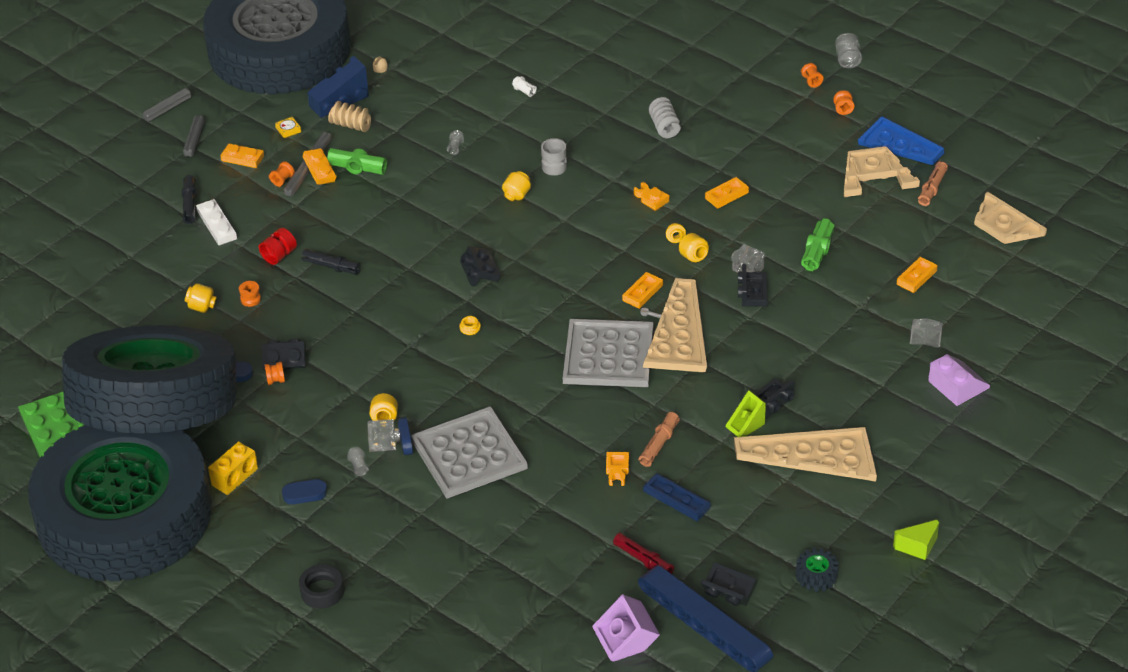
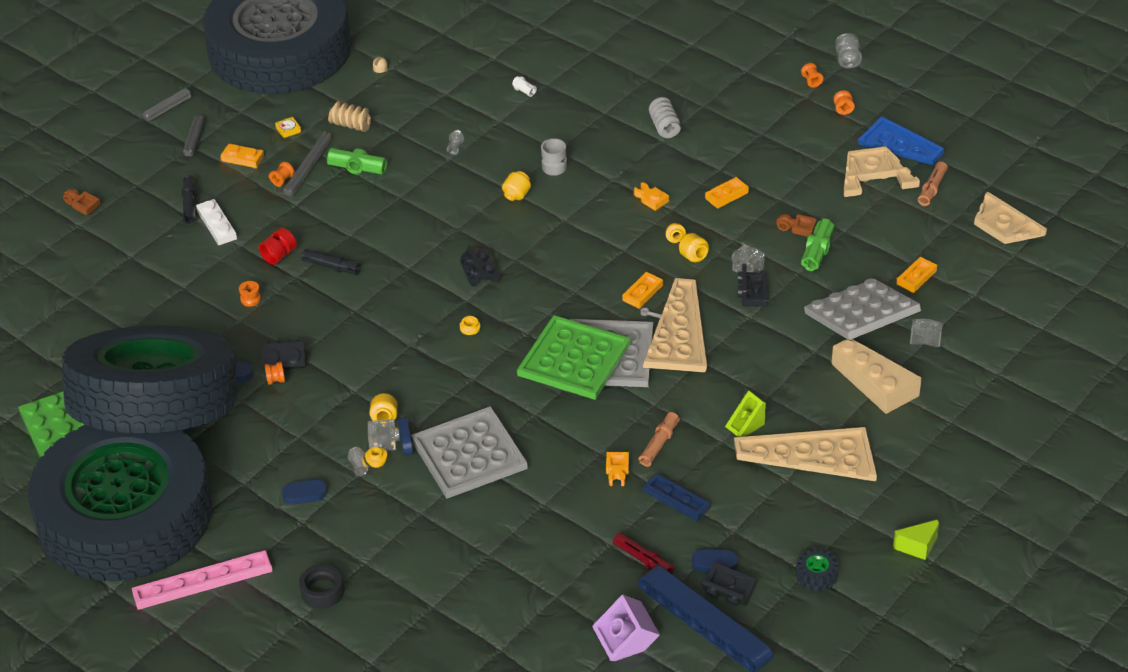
yellow head [185,283,217,313] -> none
yellow brick [208,441,258,495] -> none
light orange plate [302,148,336,185] -> none
dark blue wedge [307,56,369,118] -> none
black bracket [755,378,795,419] -> none
lavender slope [929,354,990,406] -> none
none -> dark orange plate [63,189,100,216]
none -> bright pink tile [132,550,272,610]
none -> yellow plate [365,447,387,467]
none -> bright green plate [517,315,631,400]
none -> dark blue tile [691,550,738,573]
none -> dark orange plate [776,214,817,237]
none -> light grey plate [804,279,921,340]
none -> tan wedge [832,339,921,414]

